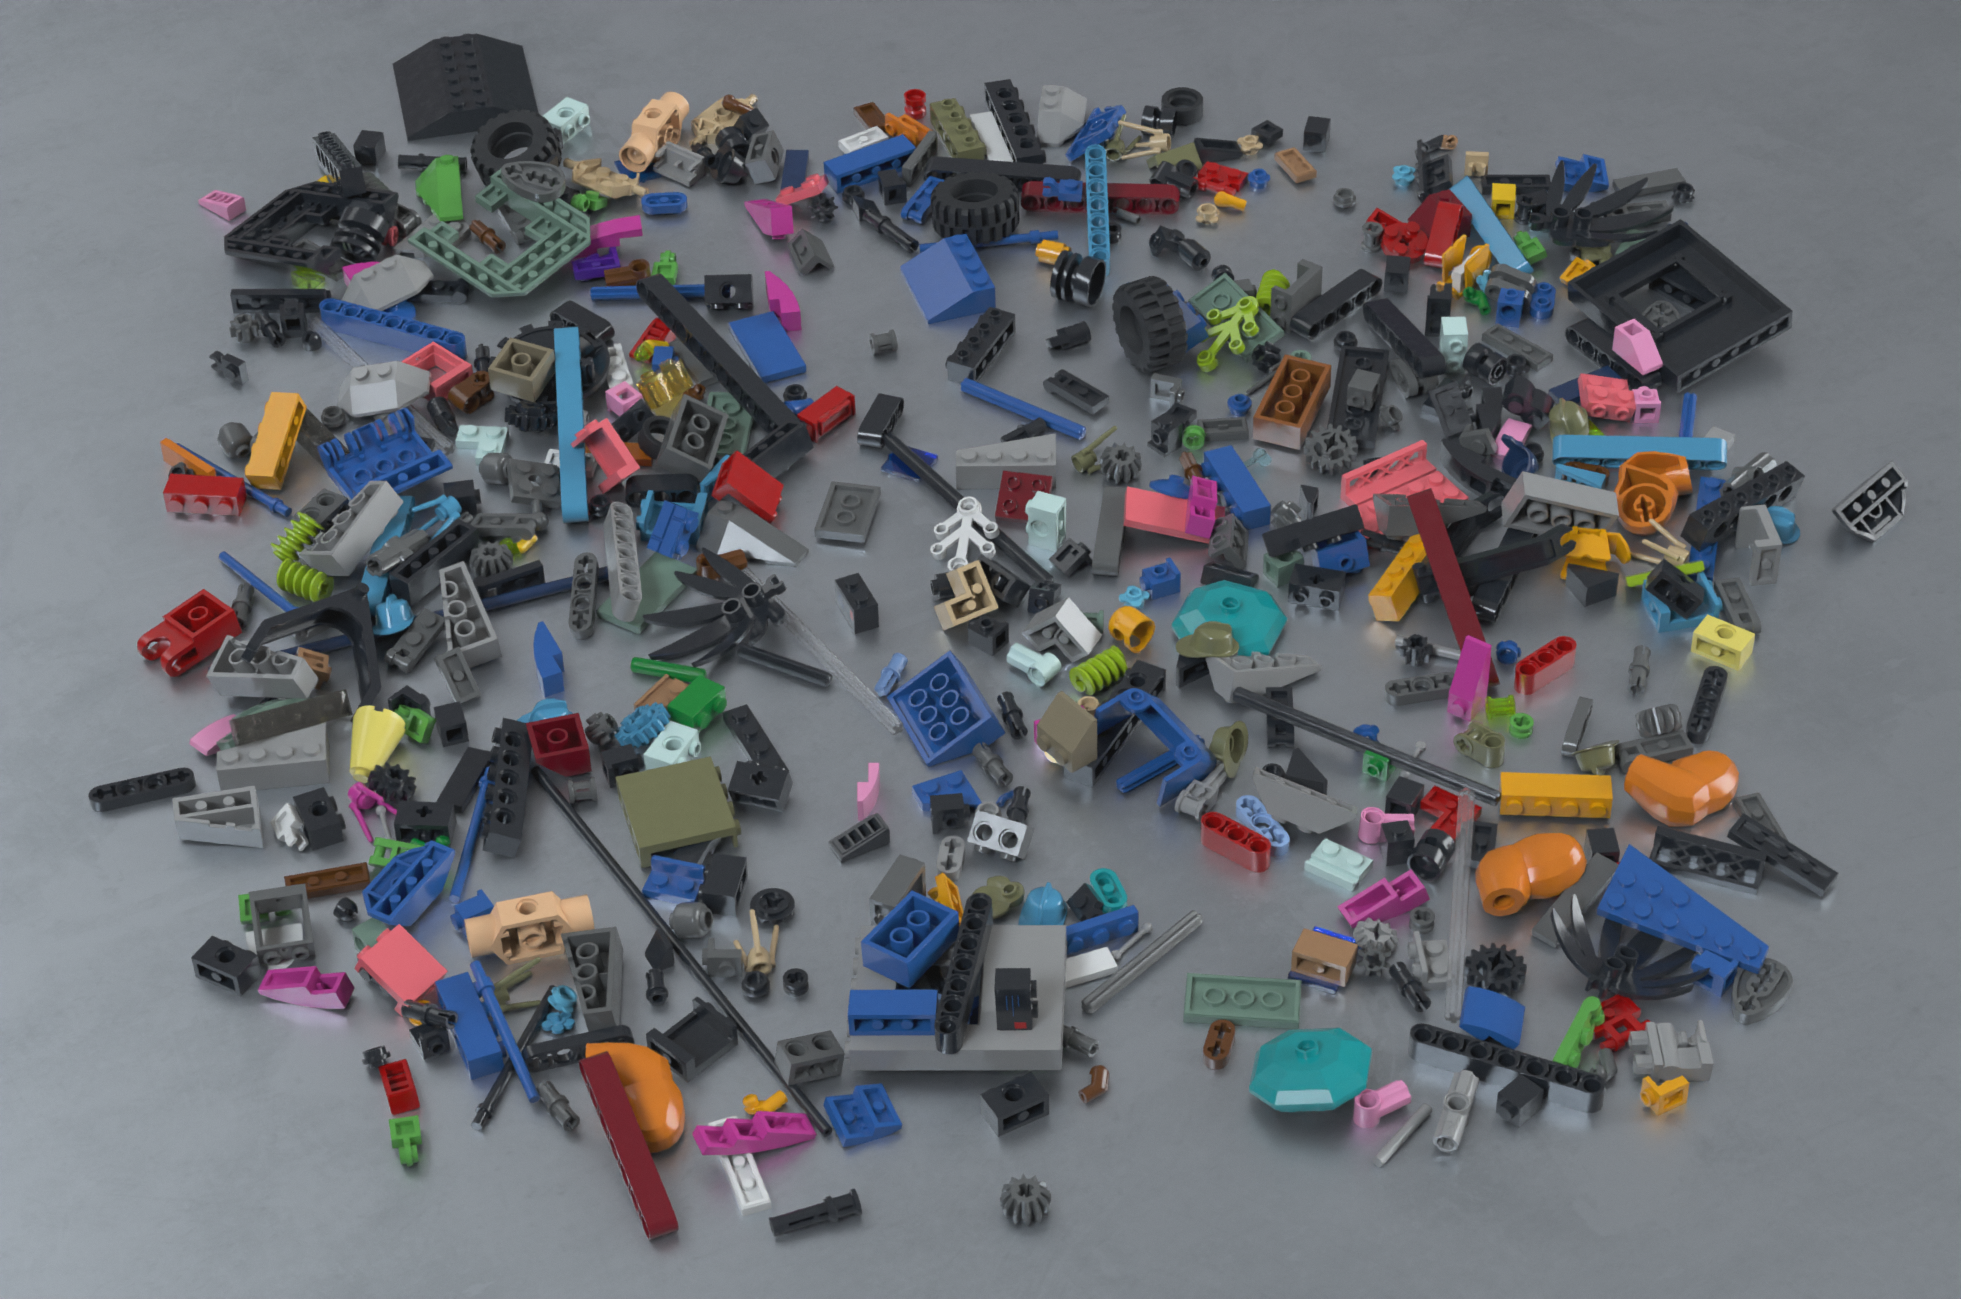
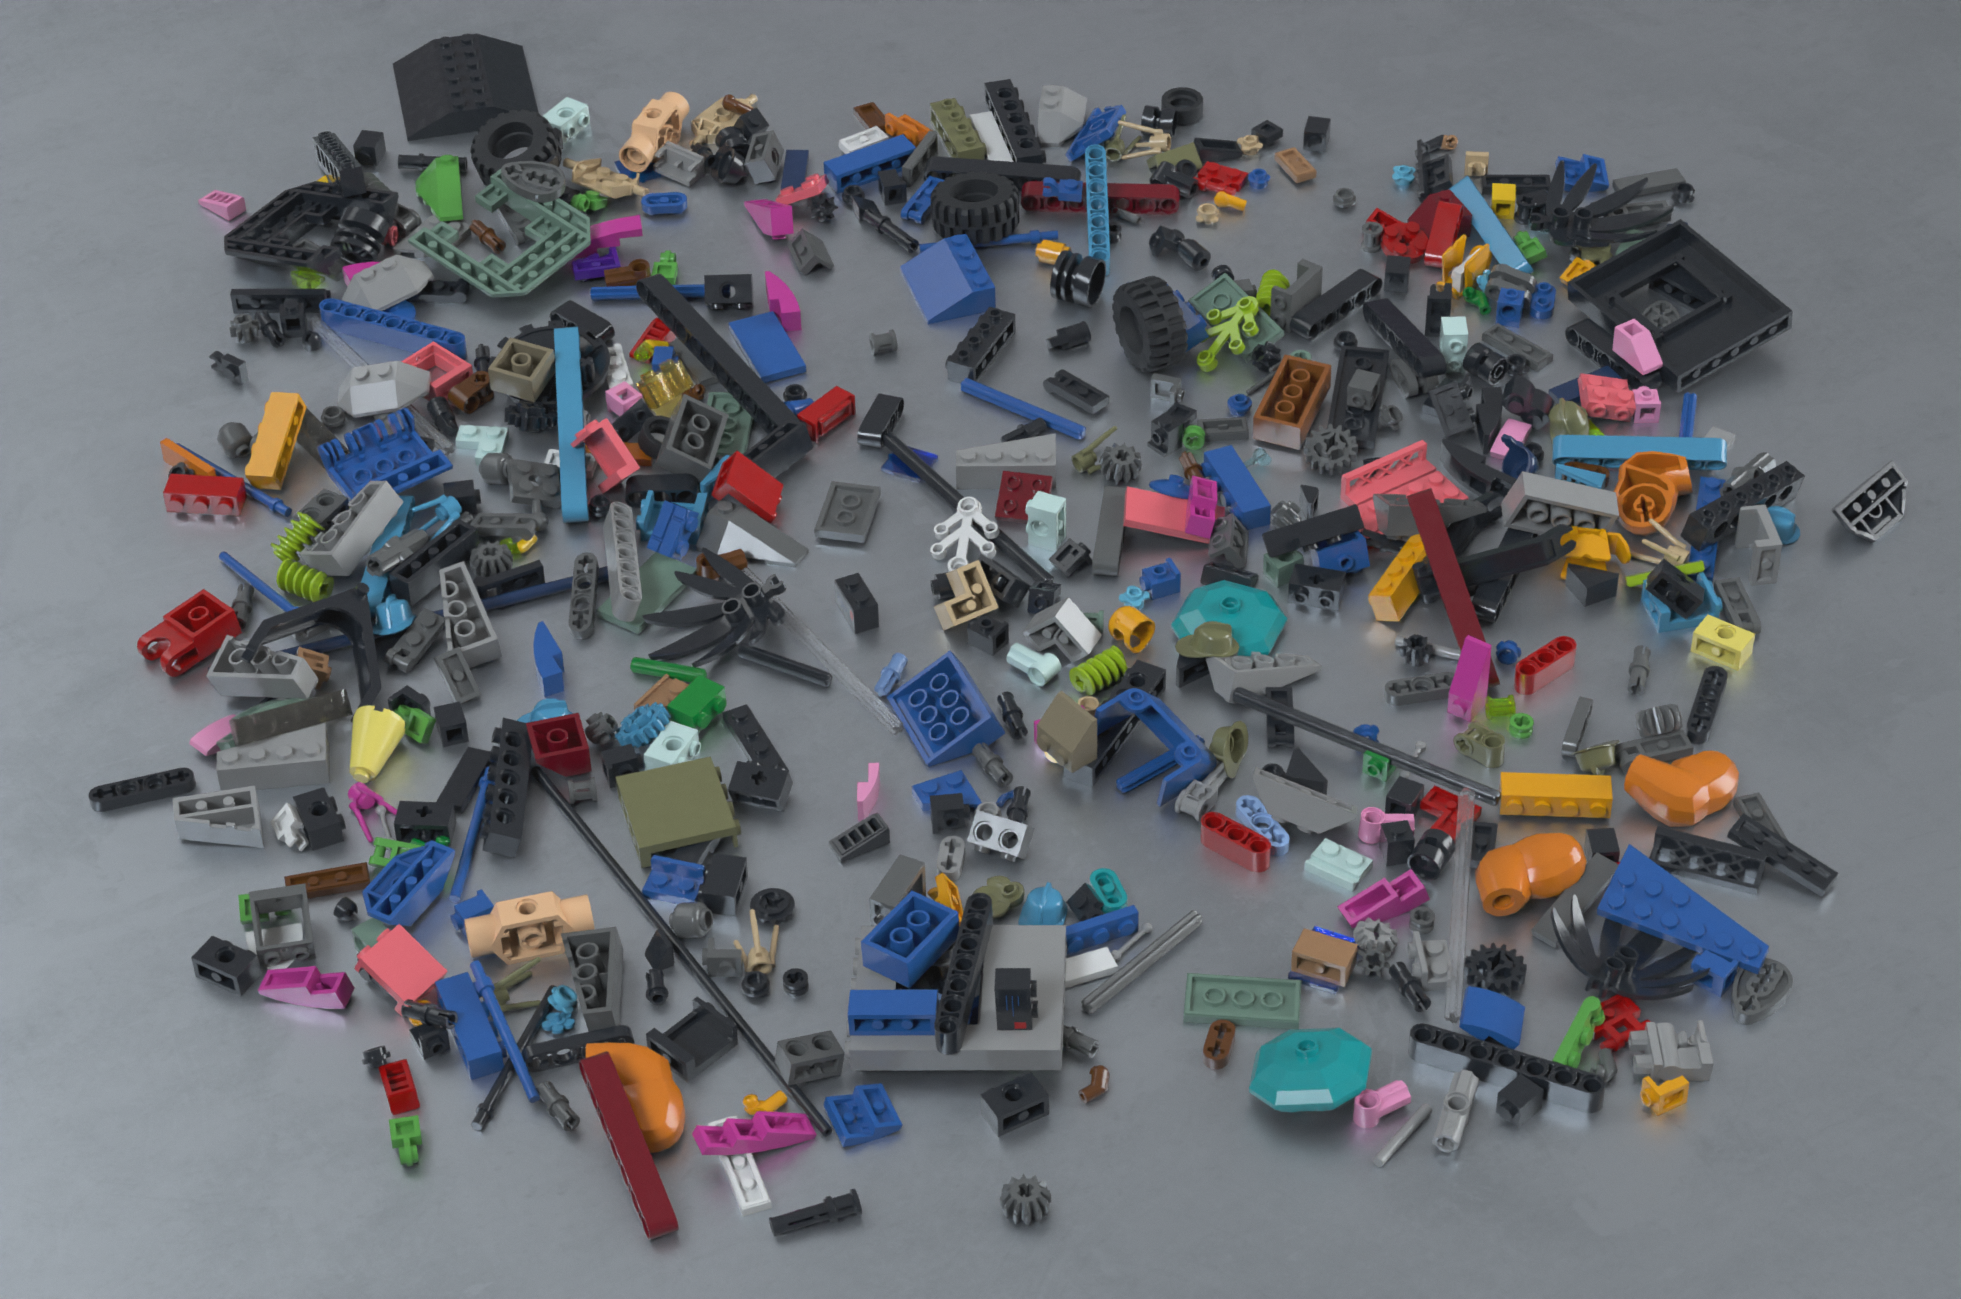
black gear [367,762,417,805] -> none
red wheel [904,89,926,120] -> none
dark grey bracket [1459,424,1498,456] -> none

